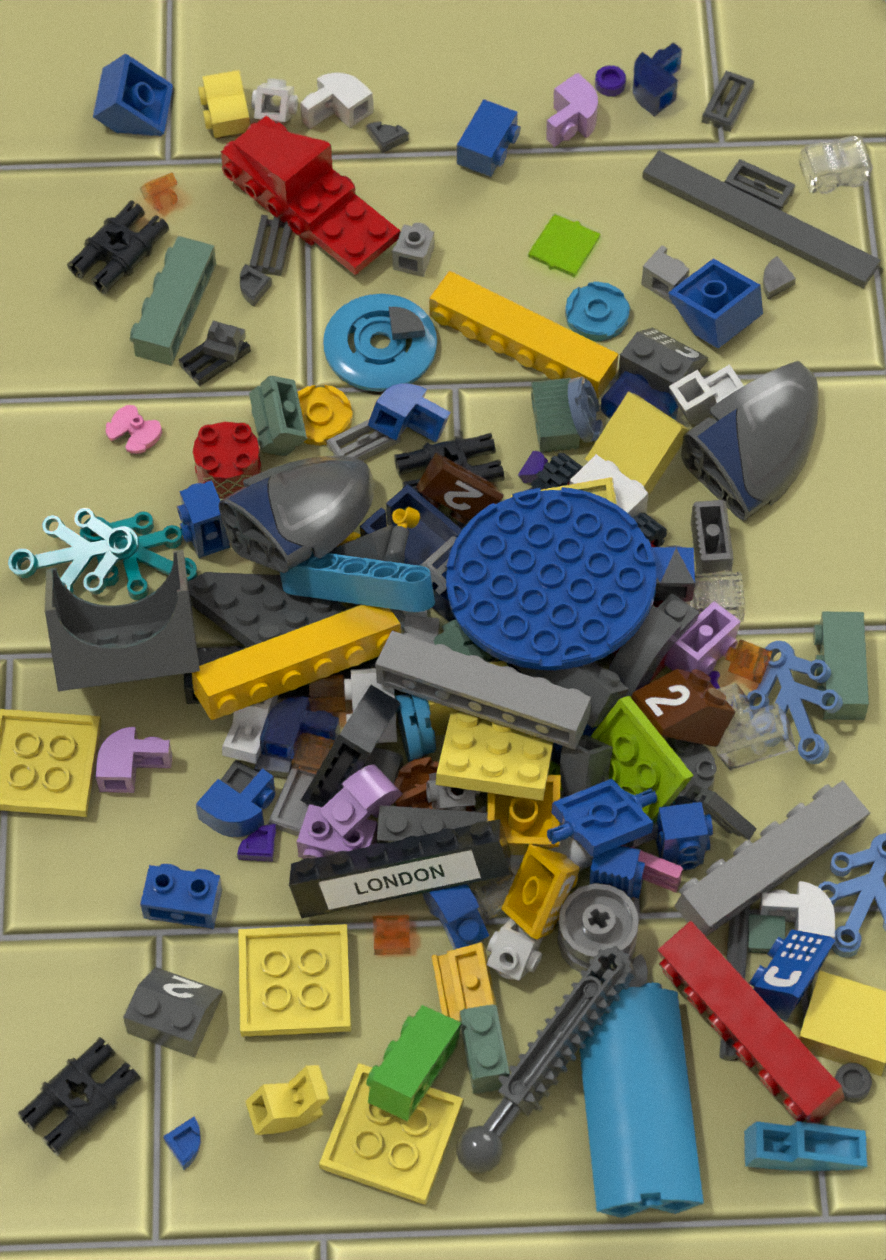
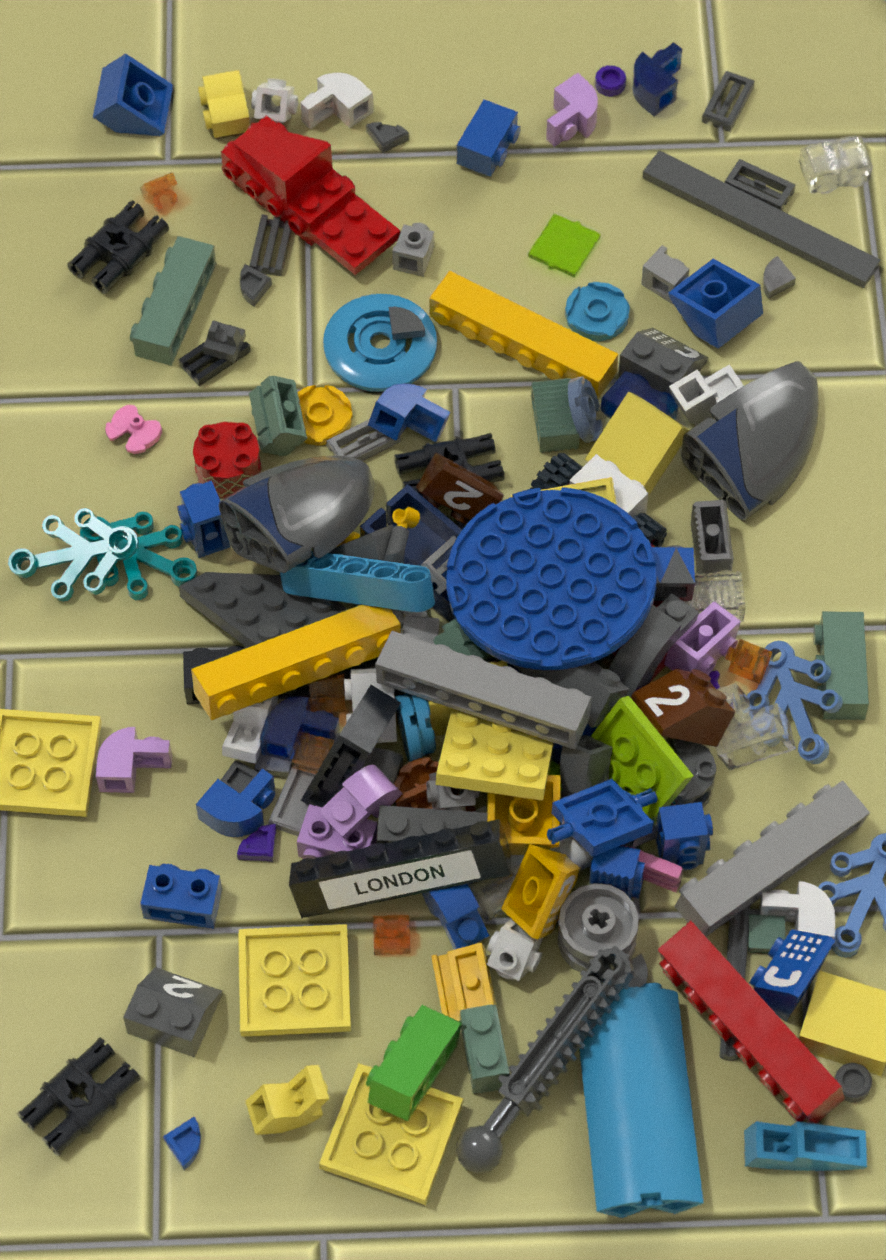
dark grey container [45,550,200,692] -> none
dark purple tile [517,451,548,483] -> none
dark grey tile [685,784,757,840] -> none

